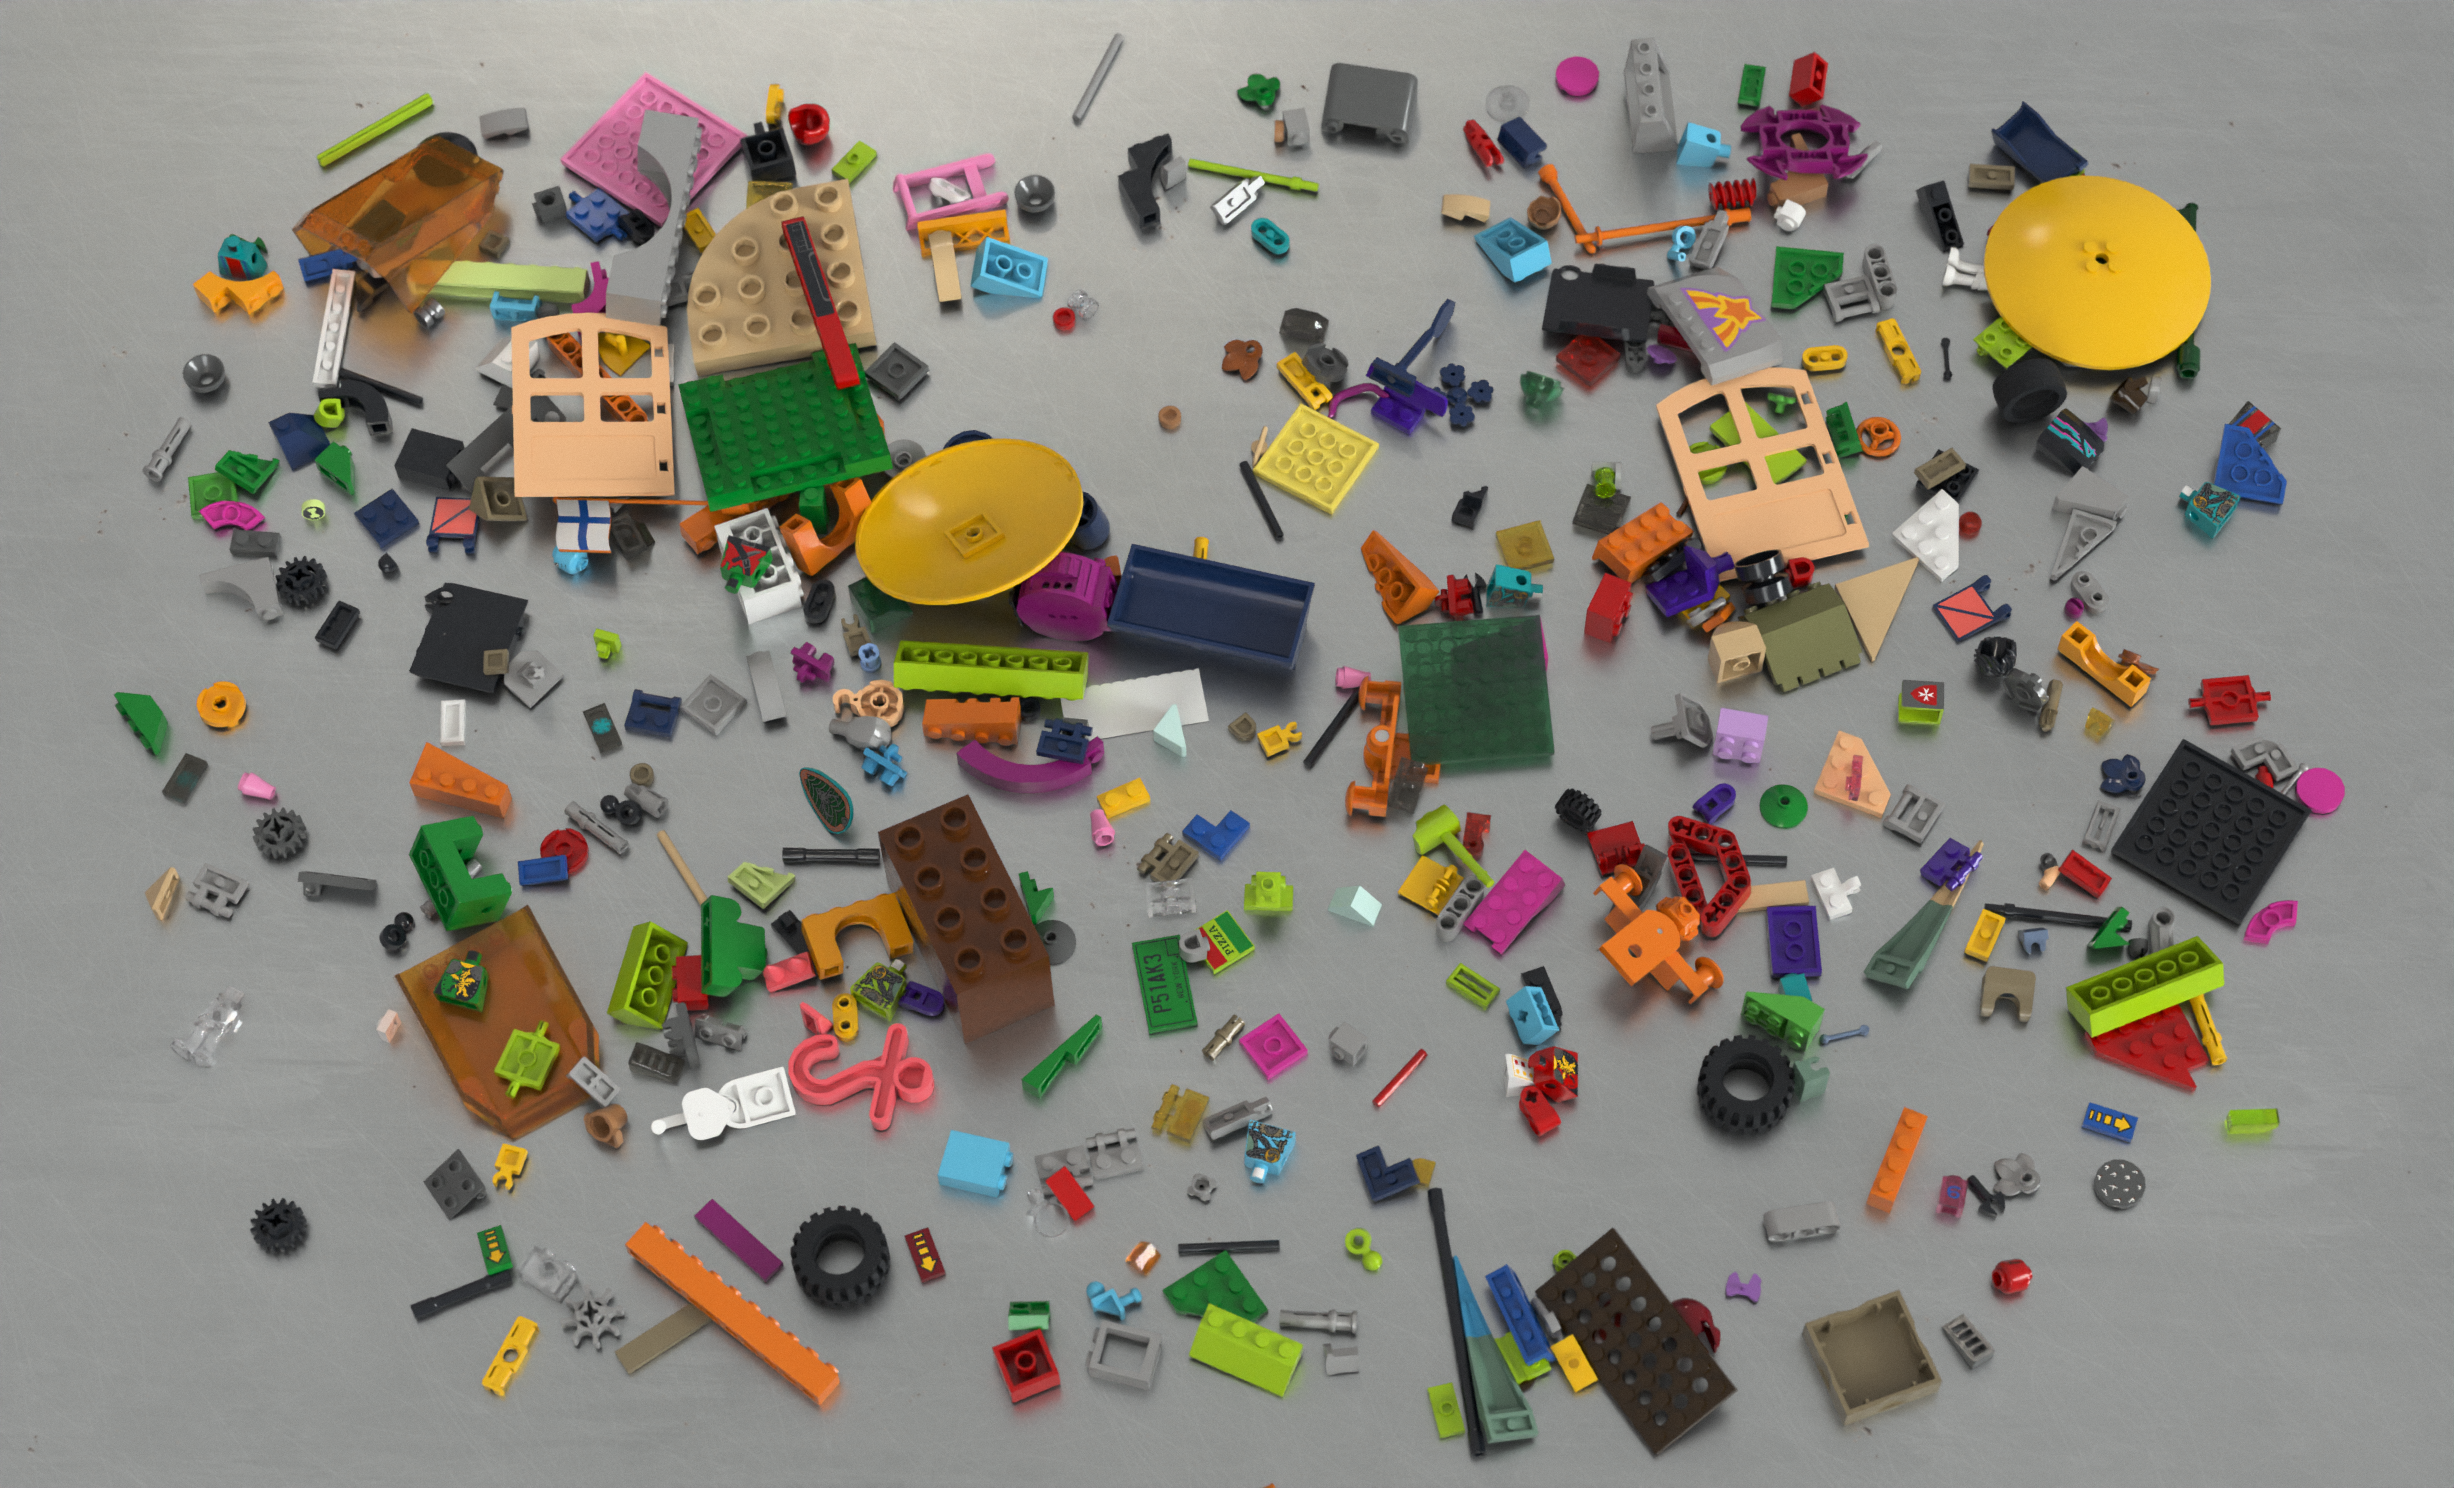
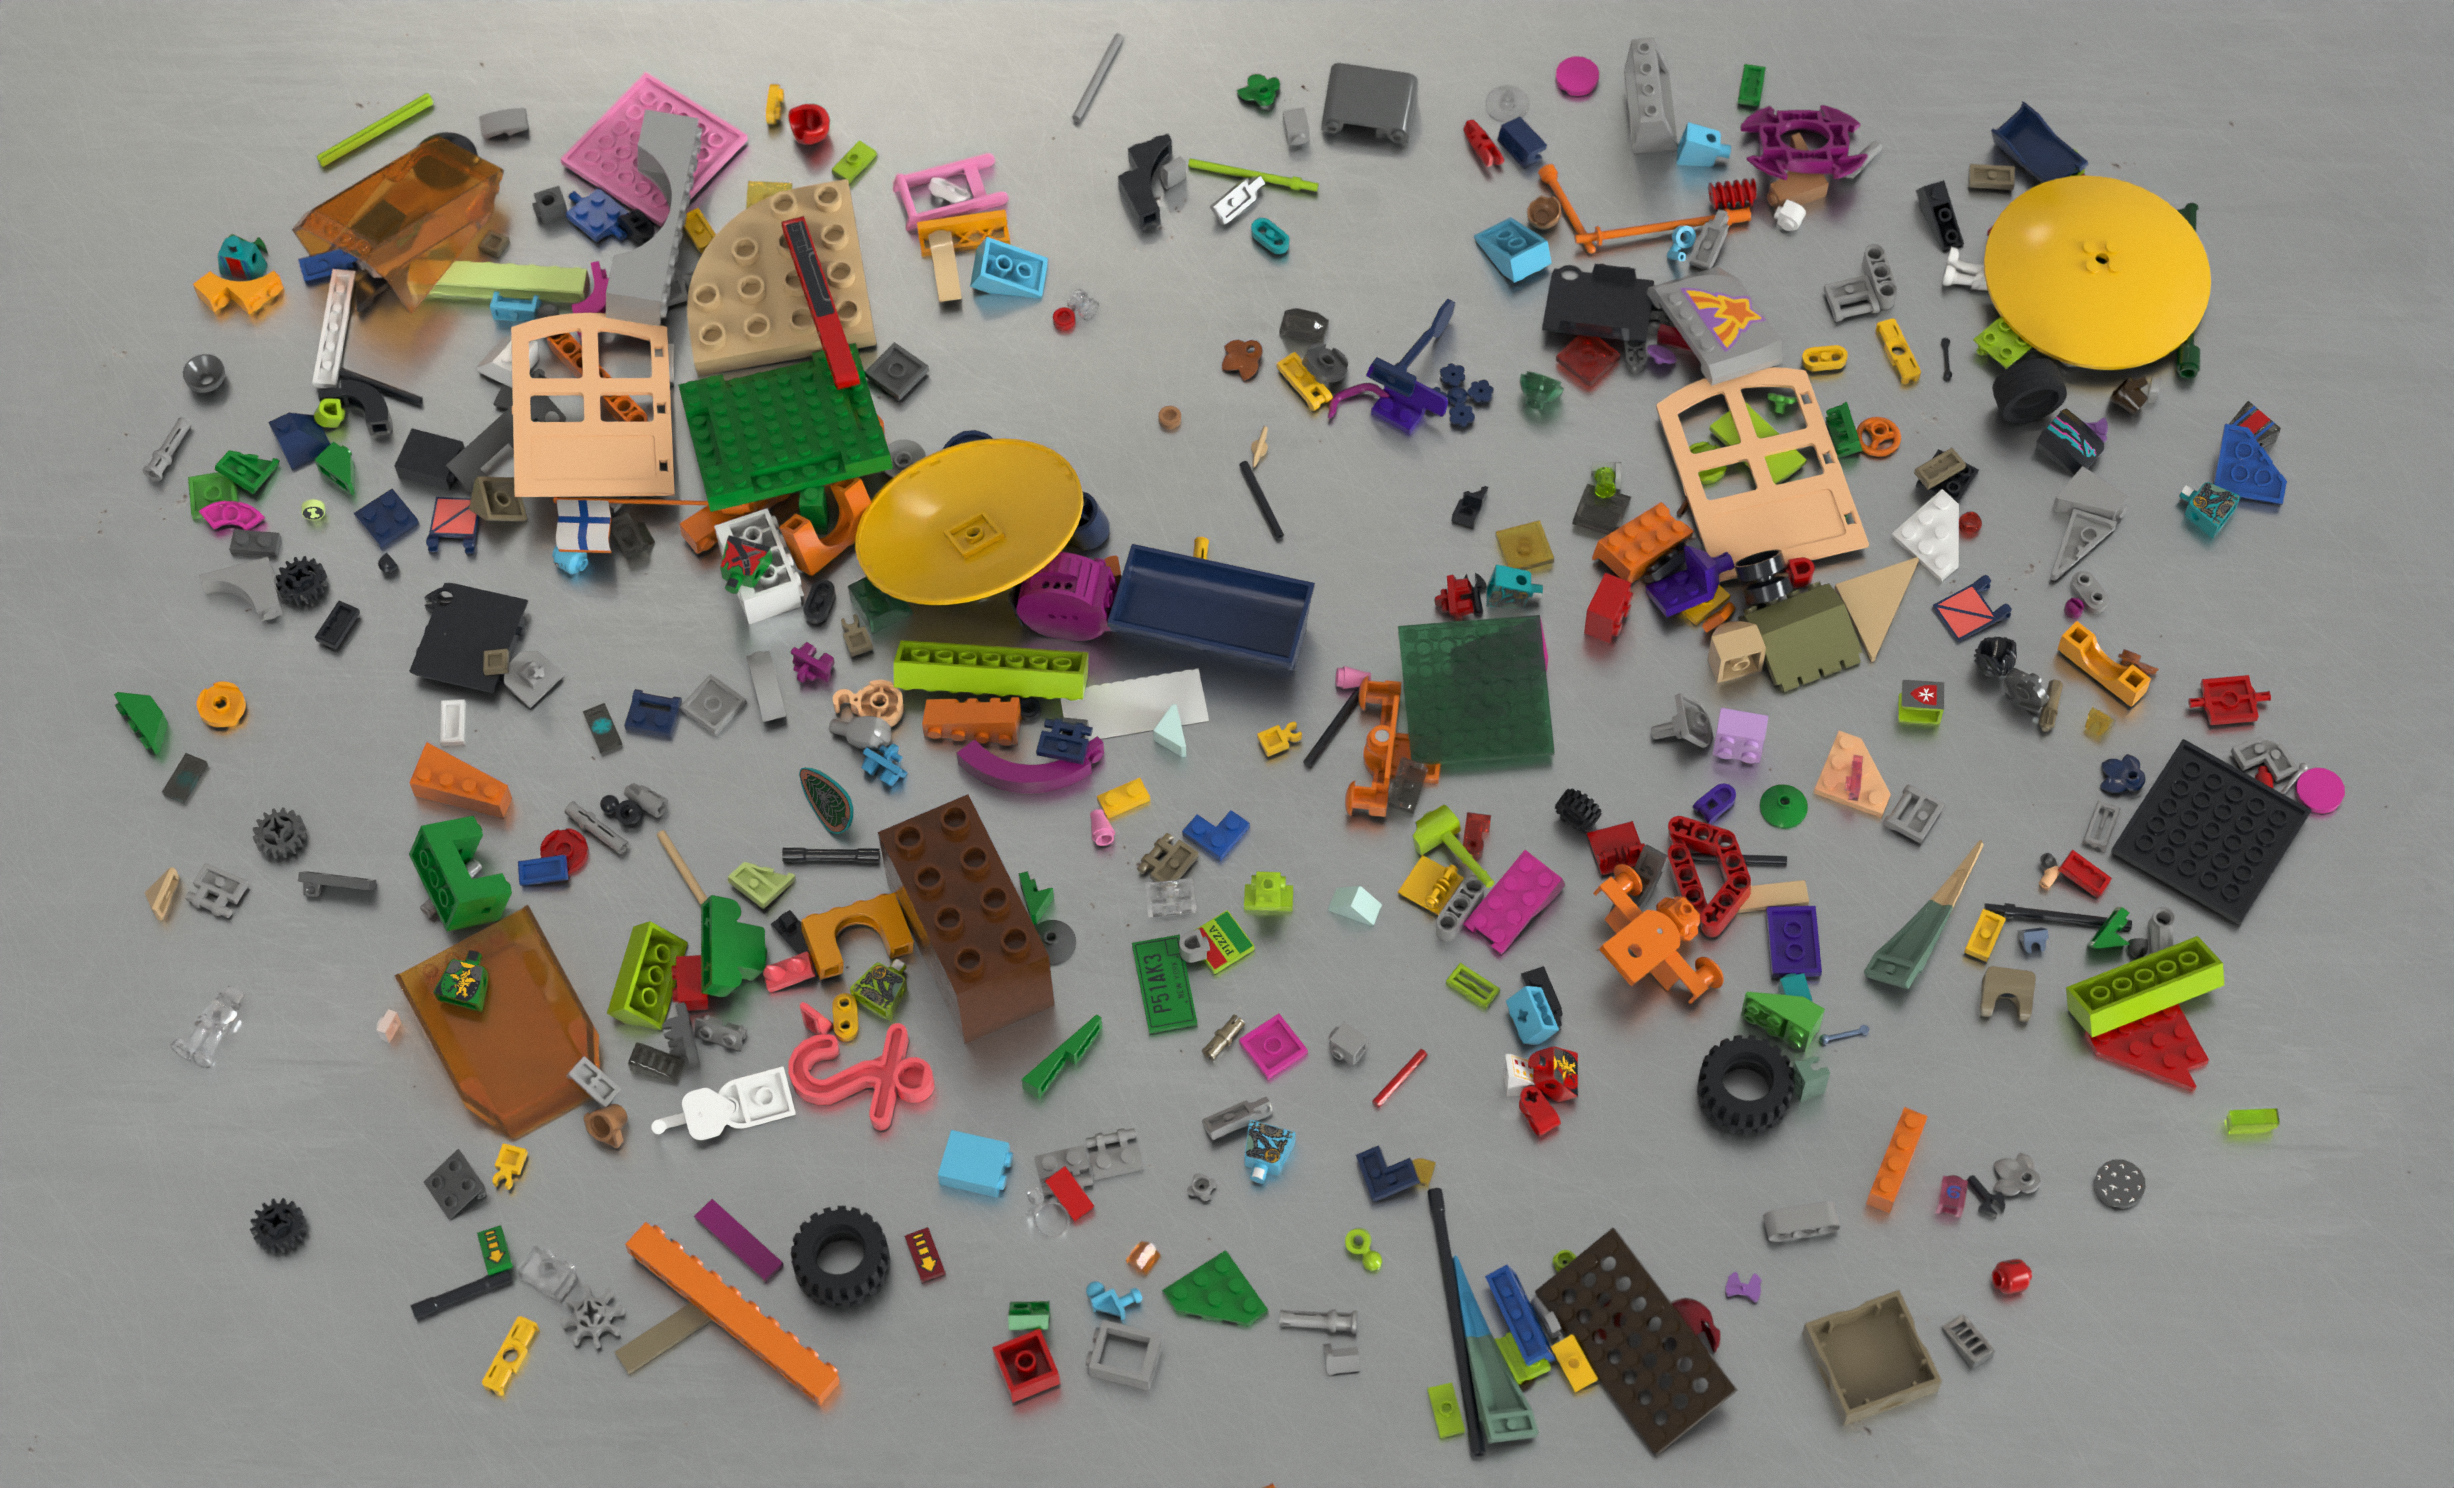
bright pink cone [238,772,276,800] -> none
black plate [379,912,414,950] -> none
flat silver wheel [413,297,445,329] -> none
lime plate [494,1020,561,1099] -> none
lime tile [593,628,622,659] -> none
yellow shield [598,332,651,377] -> none
dark tan tile [630,763,654,787] -> none
black hinge [740,122,796,186] -> none
light blue bush [858,643,882,673] -> none
dark purple plate [898,981,945,1016] -> none
dark grey piece [1014,175,1055,212] -> none
clear yellow plate [1151,1084,1210,1144] -> none
black bar [1178,1240,1280,1254] -> none
lime slope [1189,1303,1303,1398] -> none
dark tan tile [1228,712,1256,741] -> none
light yellow tile [1253,403,1379,515] -> none
medium nougat tile [1274,120,1284,142] -> none
orange wedge [1361,530,1439,624] -> none
tan slope [1441,194,1490,222] -> none
light grey plate [1687,597,1726,628] -> none
green plate [1771,246,1844,309] -> none
red brick [1789,52,1828,107] -> none
white plate [1811,868,1861,921] -> none
dark purple plate [1920,838,1983,891] -> none
blue tile [2082,1102,2138,1143] -> none
yellow pin [2188,994,2228,1065] -> none
dark pink tile [2243,900,2298,944] -> none

